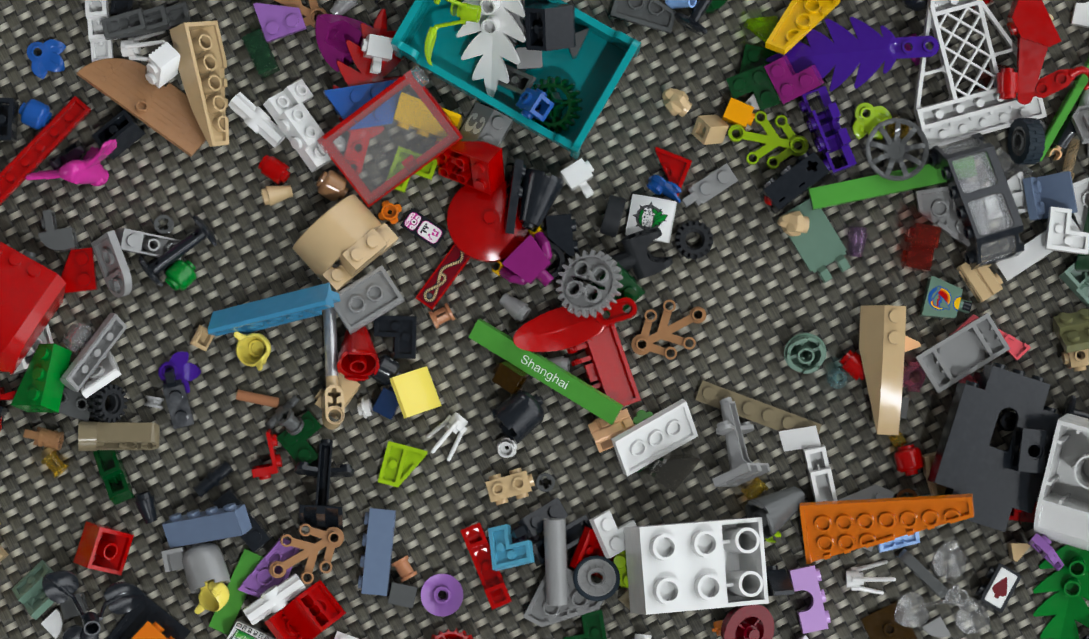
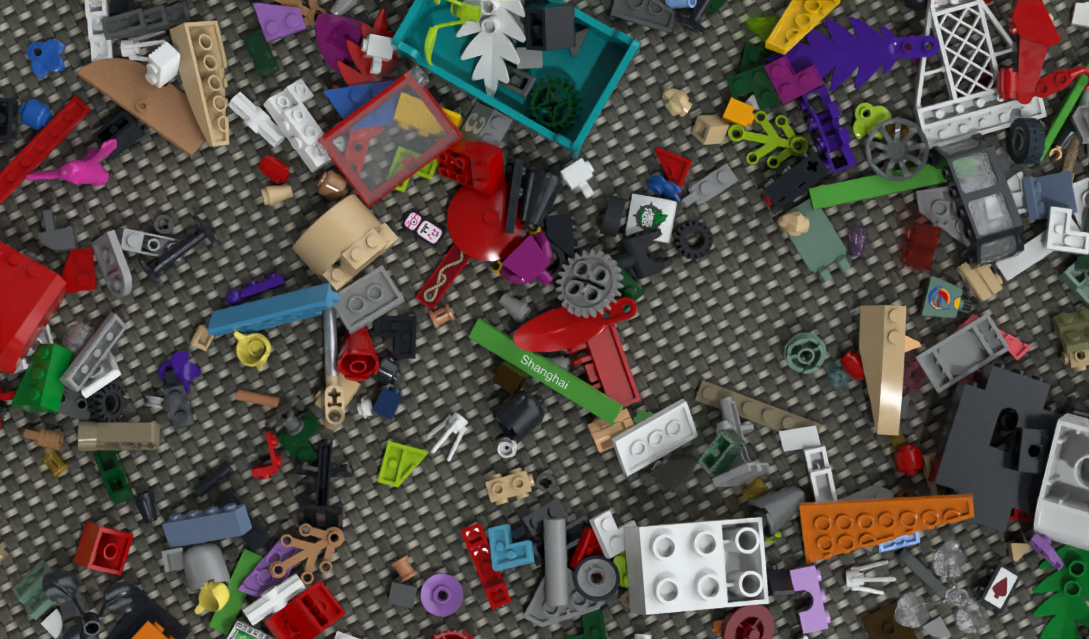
black plate [49,140,85,170] -> none
green head [165,259,197,291] -> none
sand blue brick [358,508,396,596] -> none
orange plate [378,200,402,224] -> none
light yellow slope [390,366,442,419] -> none
blue brick [516,88,555,122] -> none
medium nougat plant [631,300,706,360] -> none
none -> dark purple plate [226,273,287,306]
none -> clear green brick [697,429,746,475]

